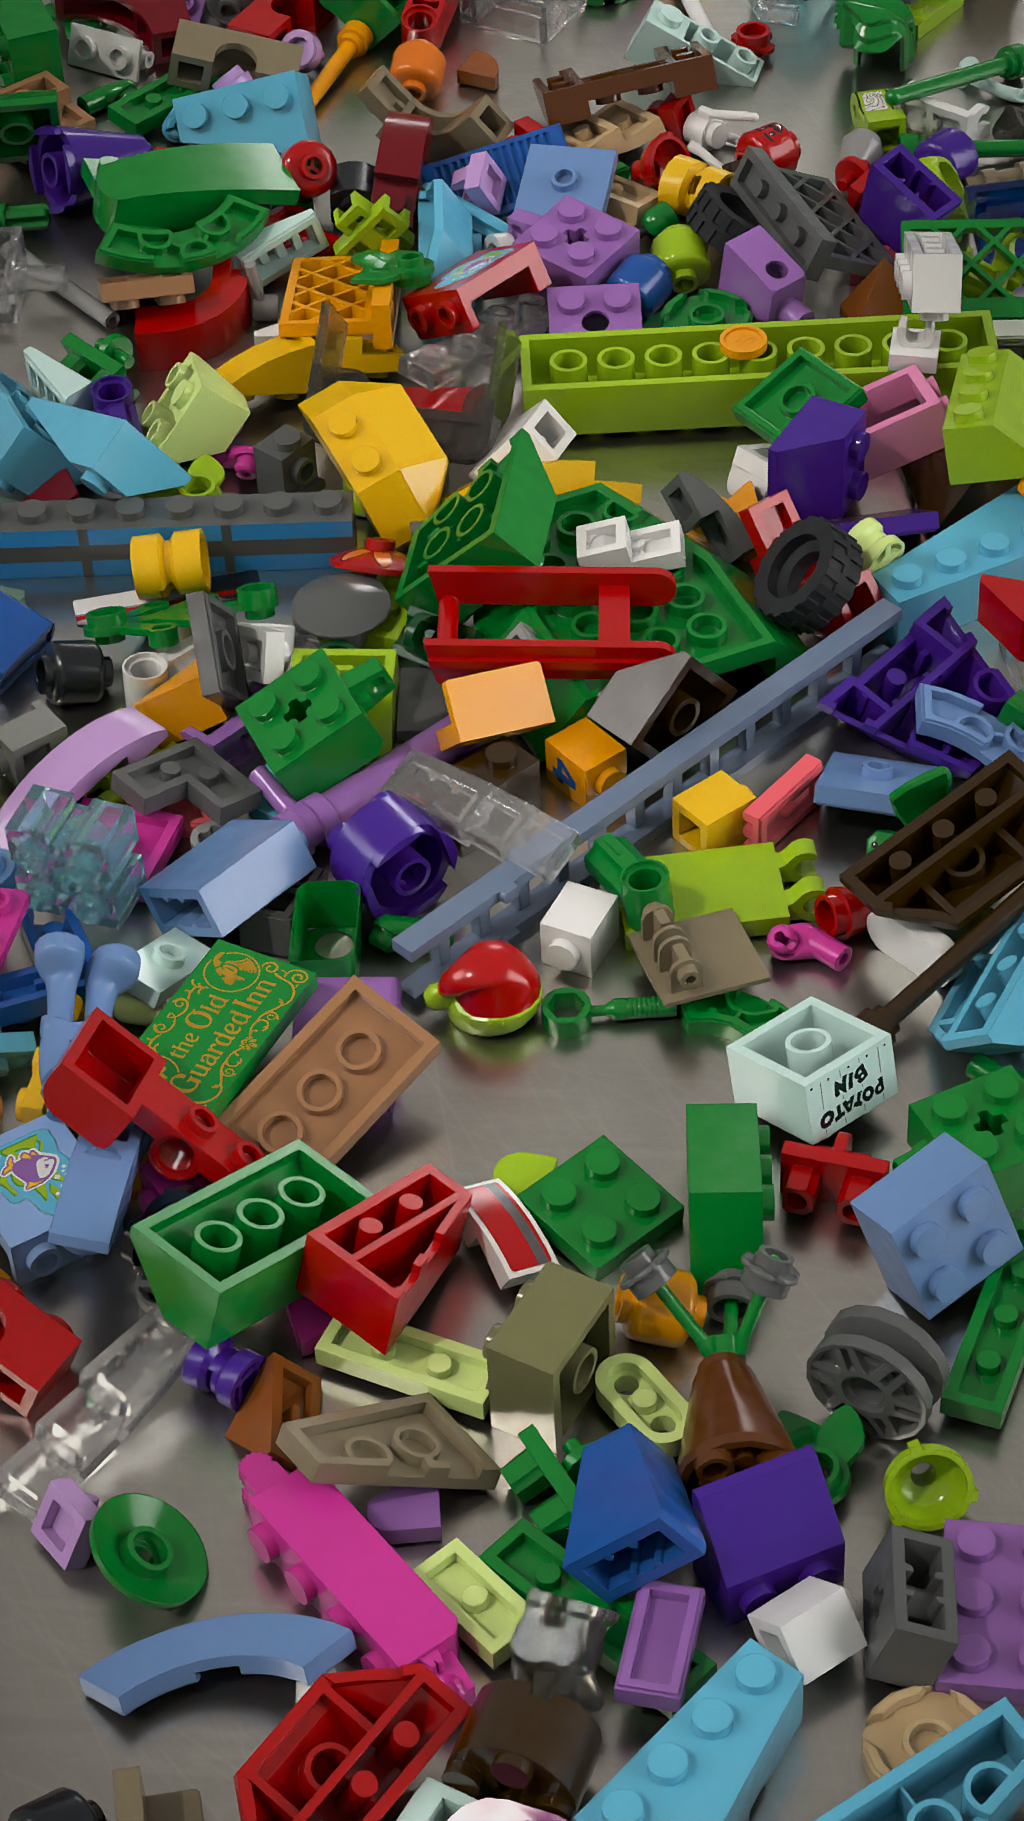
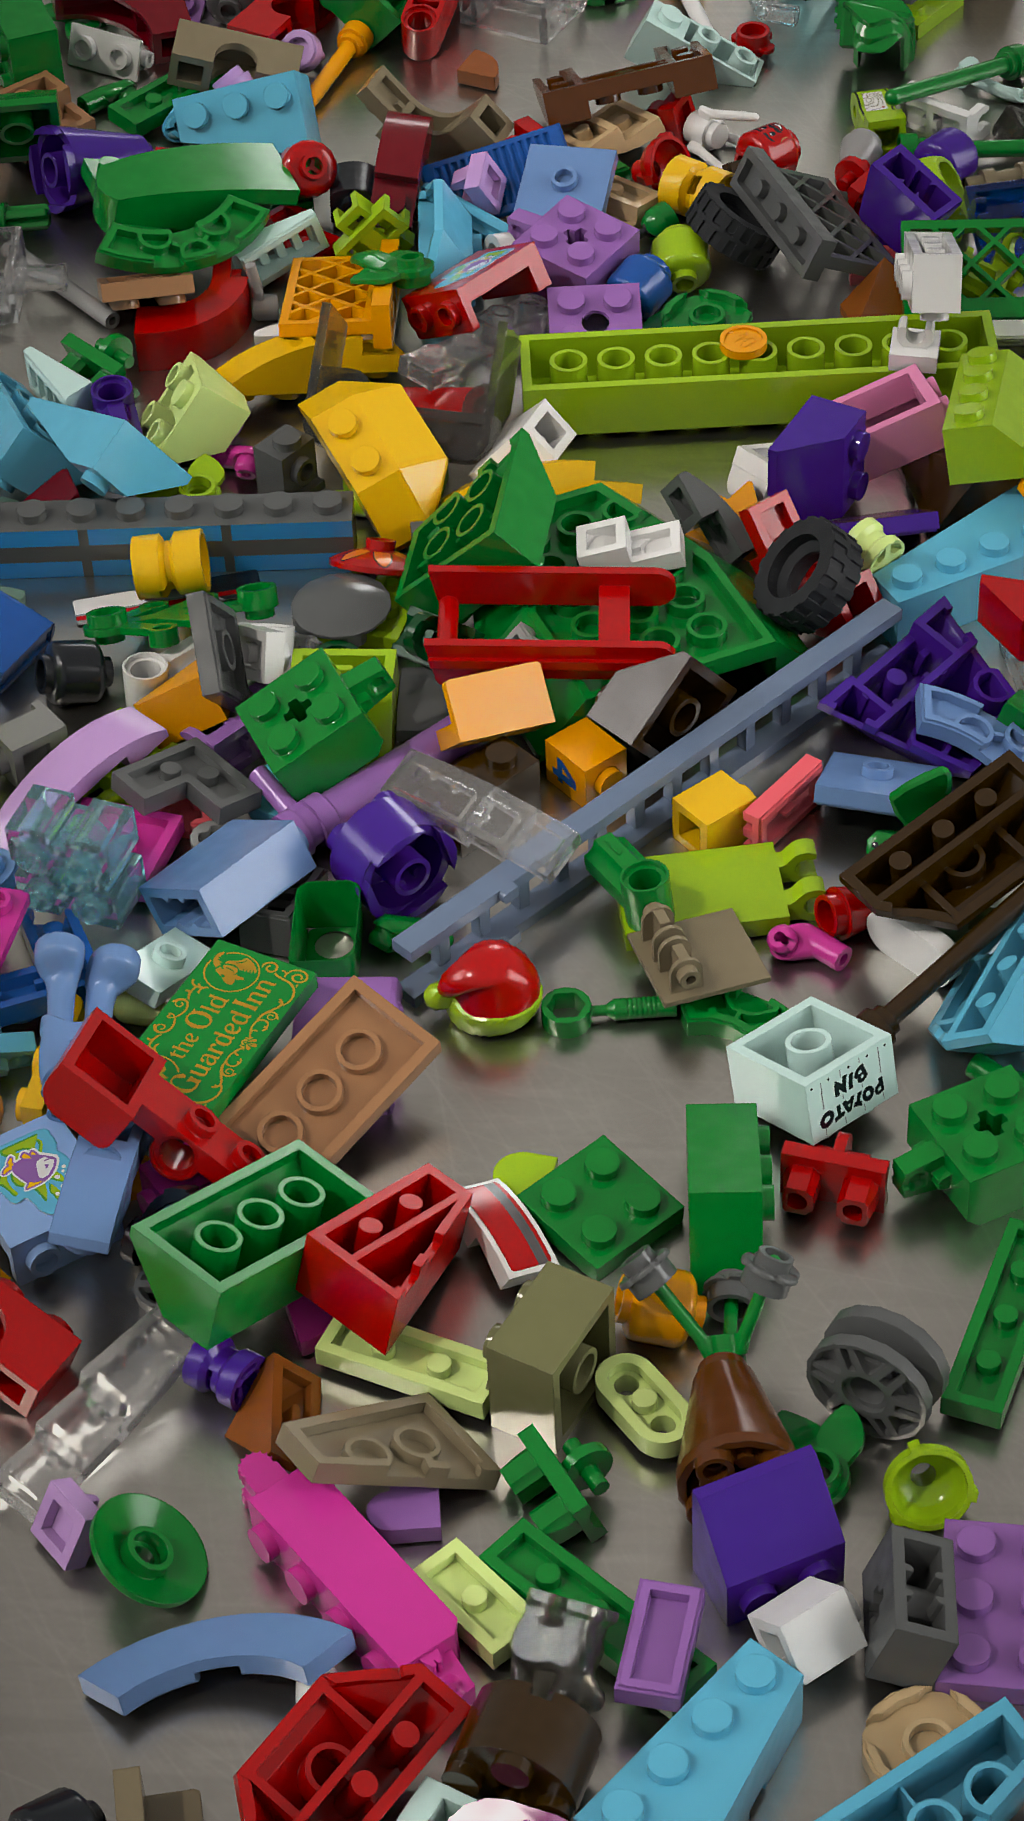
orange head [390,39,446,102] -> none
white brick [540,881,619,978] -> none
blue slope [562,1423,706,1604] -> none
medium lavender torso [718,225,815,323] -> none
green plate [732,346,868,444] -> none
medium blue brick [850,1132,1024,1320] -> none

